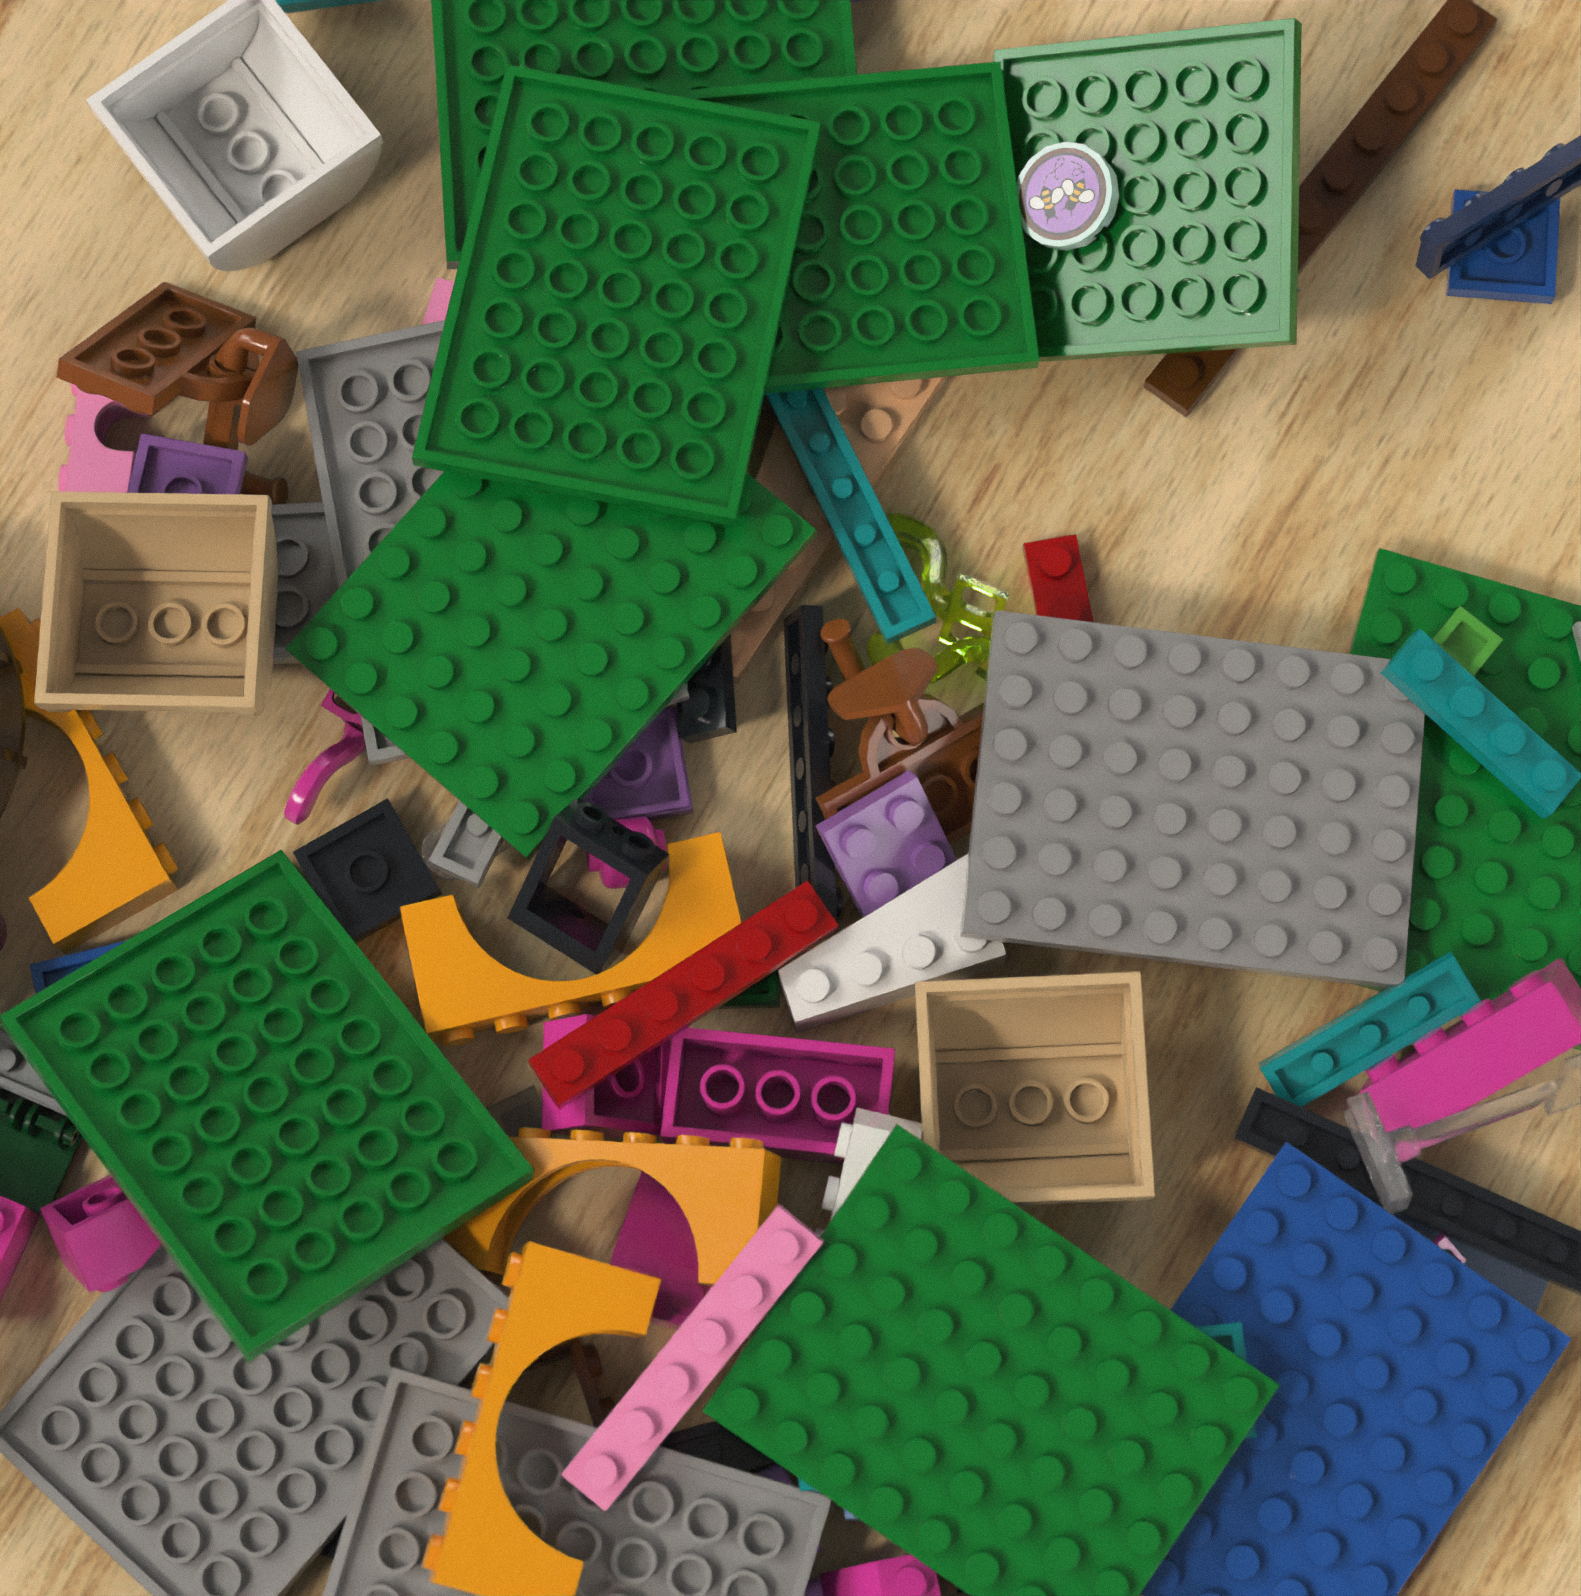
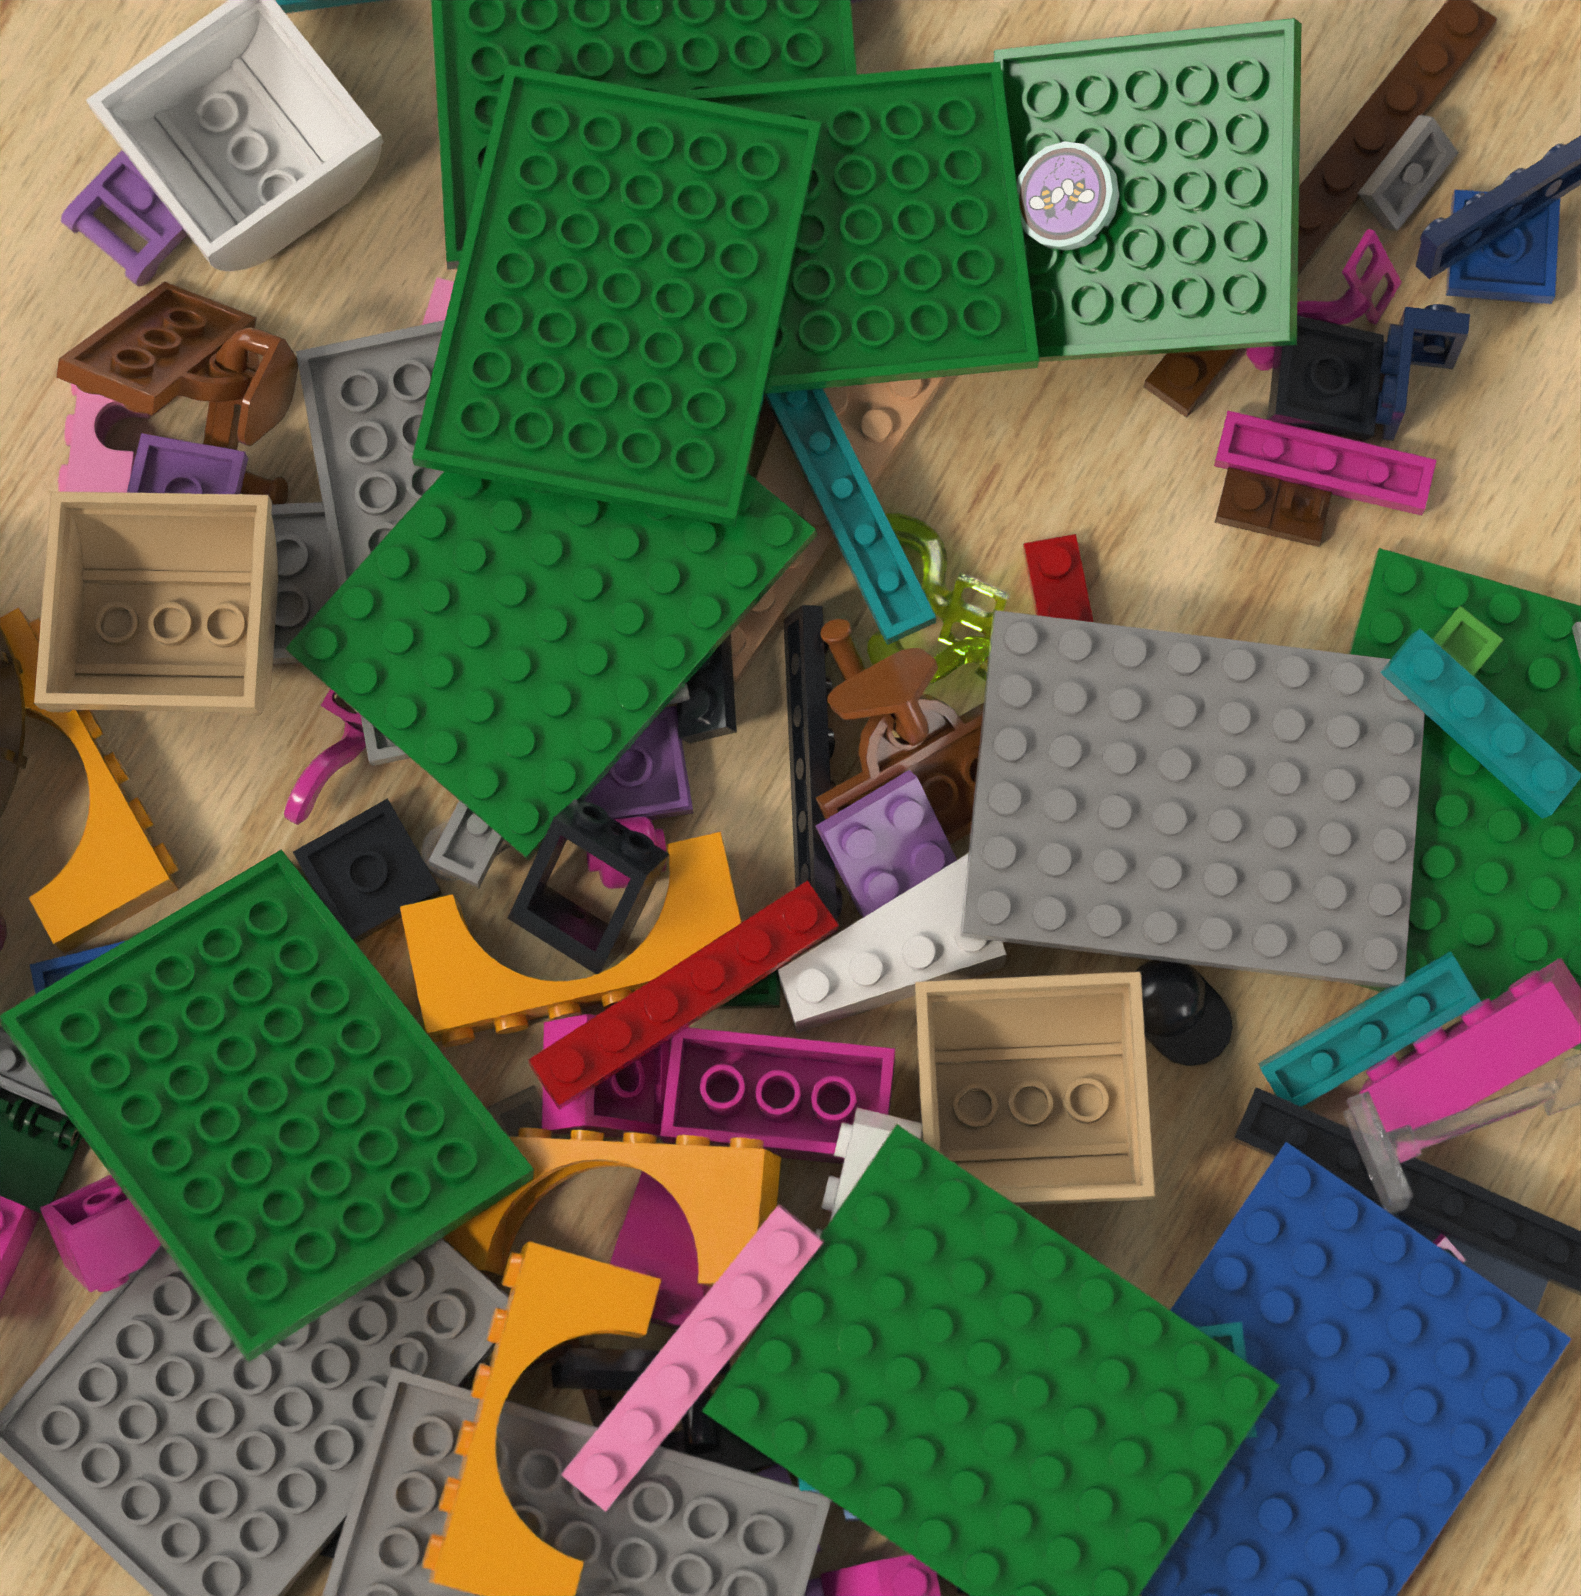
none -> medium lavender plate [61,150,188,287]
none -> black piece [551,1347,730,1453]
none -> black cap [1135,960,1233,1066]
none -> dark pink plate [1214,411,1437,516]
none -> reddish brown plate [1215,467,1332,547]
none -> dark pink piece [1246,229,1402,371]
none -> black plate [1267,315,1384,441]
none -> light grey plate [1358,115,1458,231]
none -> dark blue bracket [1375,304,1470,441]

